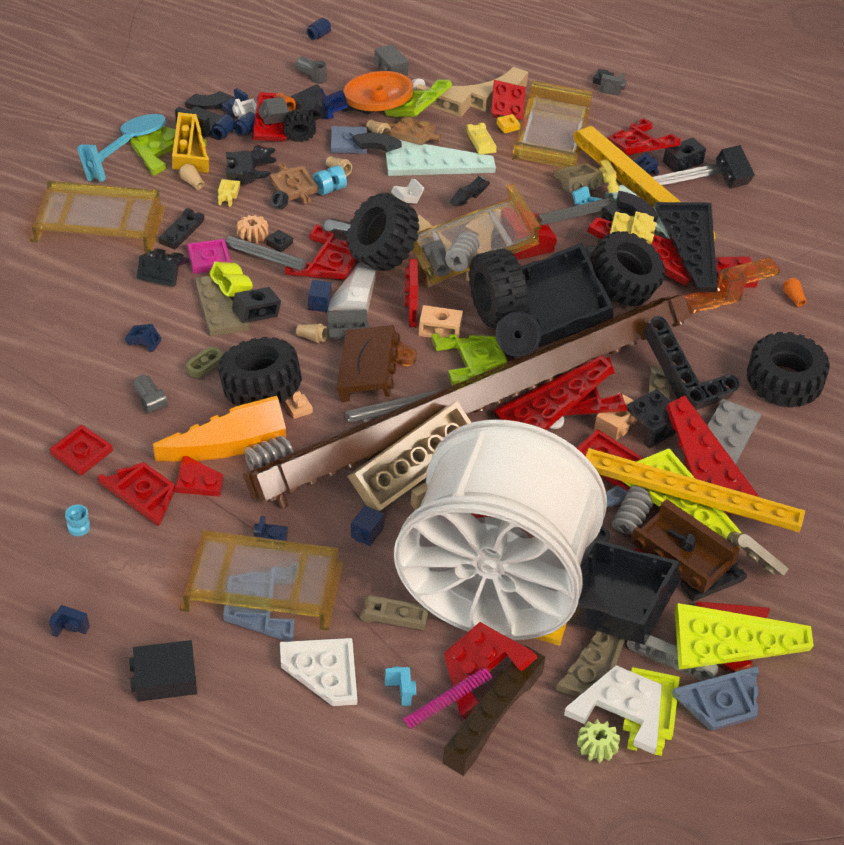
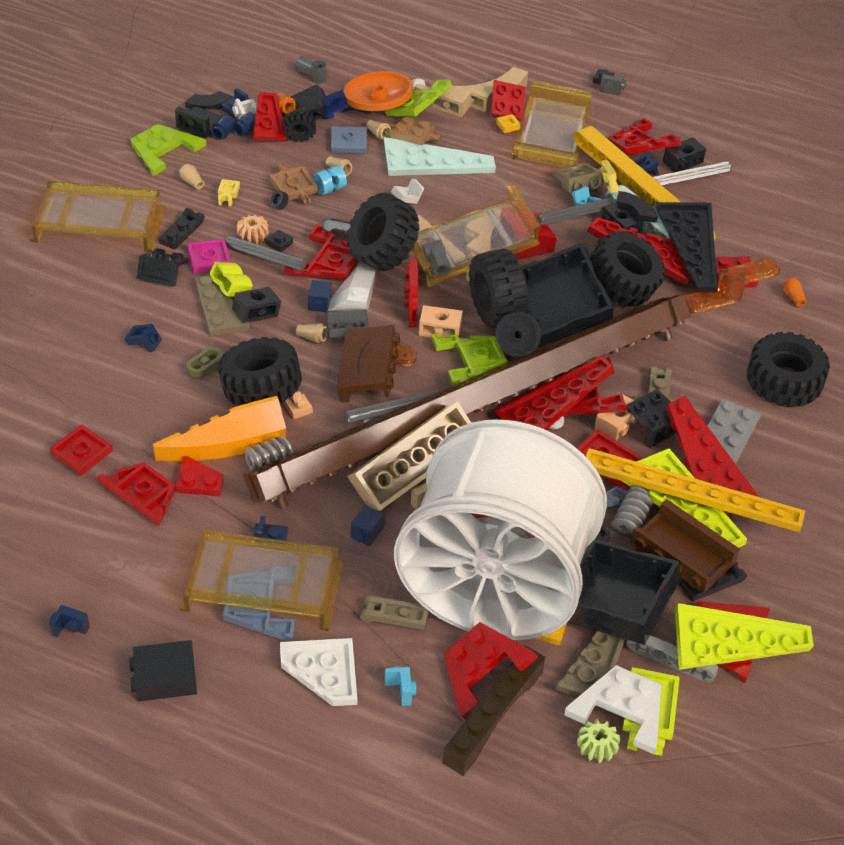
medium azure wheel [65,504,90,536] -> none
medium azure piece [77,114,166,182] -> none
dark grey piece [133,374,168,414] -> none
yellow wedge [172,112,209,173] -> none
black animal [226,145,277,185] -> none
dark grey brick [258,97,290,124] -> none
dark blue brick [306,18,331,40] -> none
black tile [352,133,402,152] -> none
dark grey brick [373,44,409,76] -> none
dark pink piece [403,668,492,729] -> none
light grey piece [445,231,480,272] -> none
black tile [449,176,490,206] -> none
light yellow plate [466,123,497,155] -> none
light yellow plate [610,211,657,245] -> none
black beam [644,316,740,410] -> none
black hand [667,528,696,552] -> none
sand blue wing [672,666,759,731] -> none
black brick [716,145,755,189] -> none
plate [727,532,789,576] -> none

